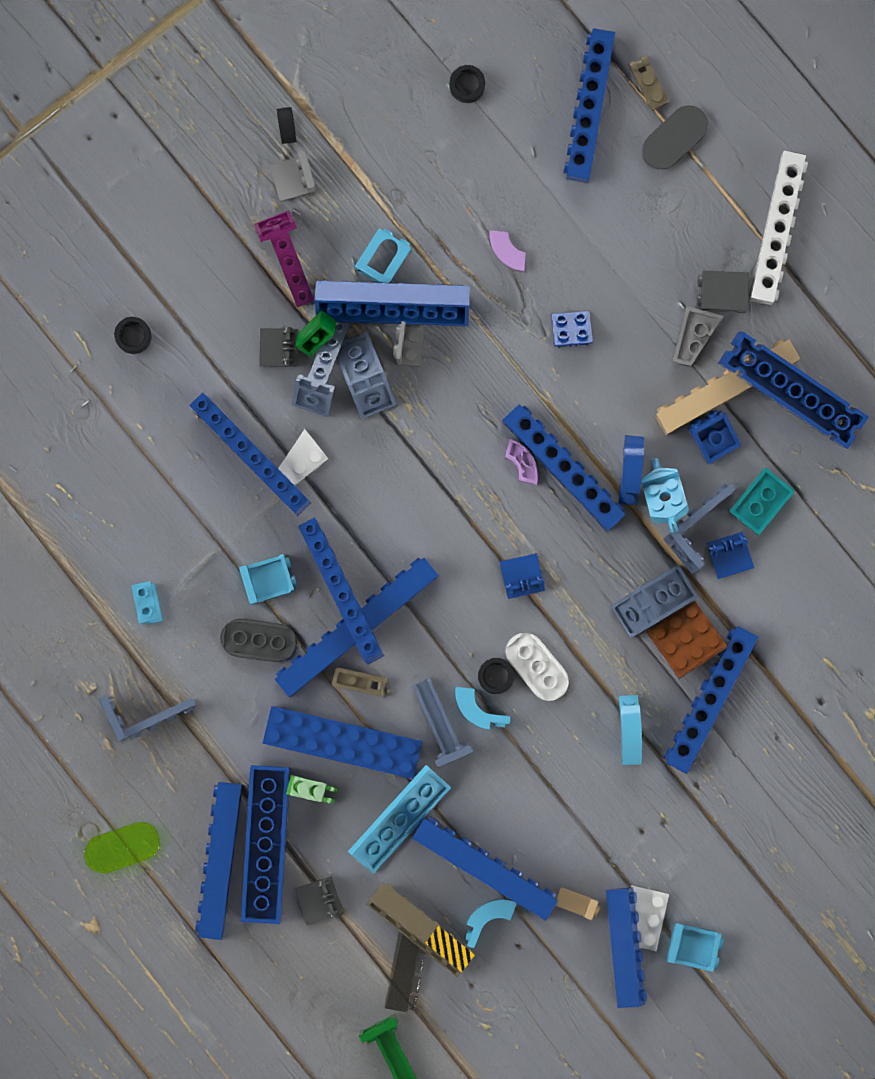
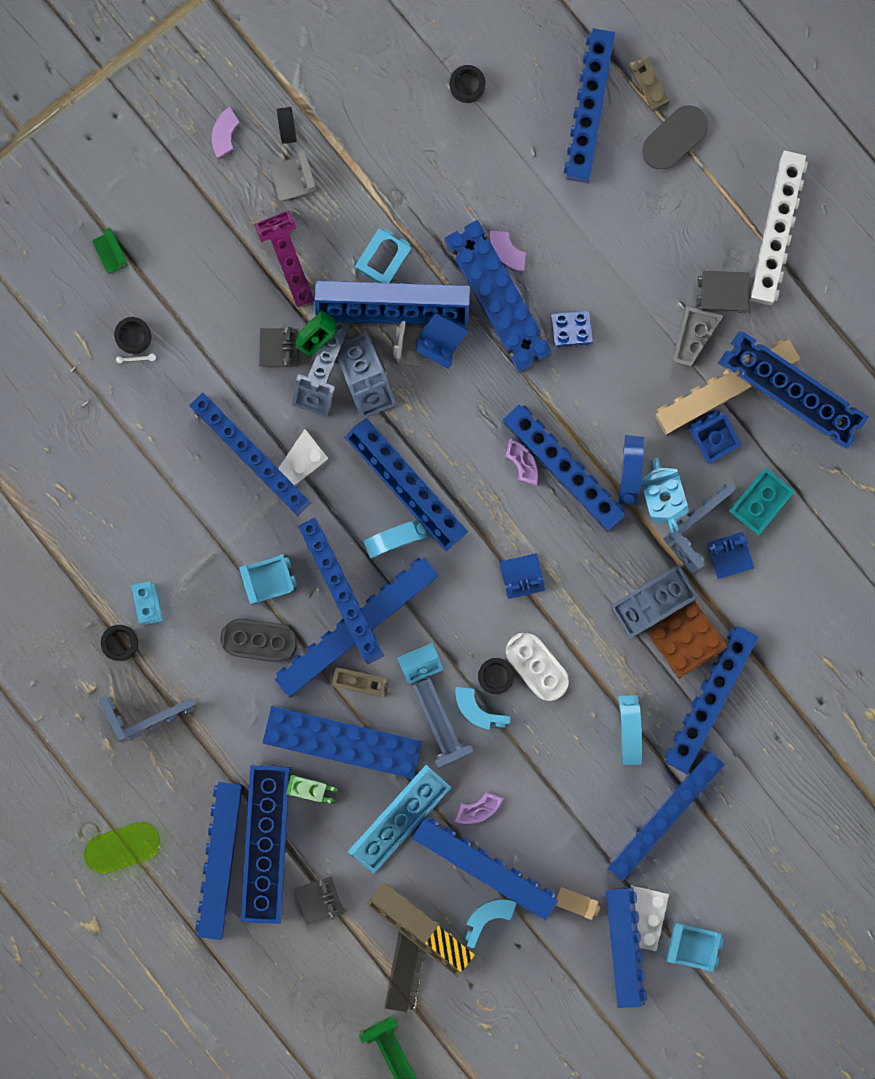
none -> green panel [92,228,128,274]
none -> black tyre [100,625,138,661]
none -> white hinge [116,354,156,364]
none -> lavender tile [212,107,240,159]
none -> blue brick [344,418,468,551]
none -> medium azure arch [364,520,431,559]
none -> medium azure panel [397,643,444,685]
none -> blue bracket [416,312,468,369]
none -> blue brick [444,219,552,373]
none -> lavender tile [455,792,504,824]
none -> blue brick [607,751,725,881]

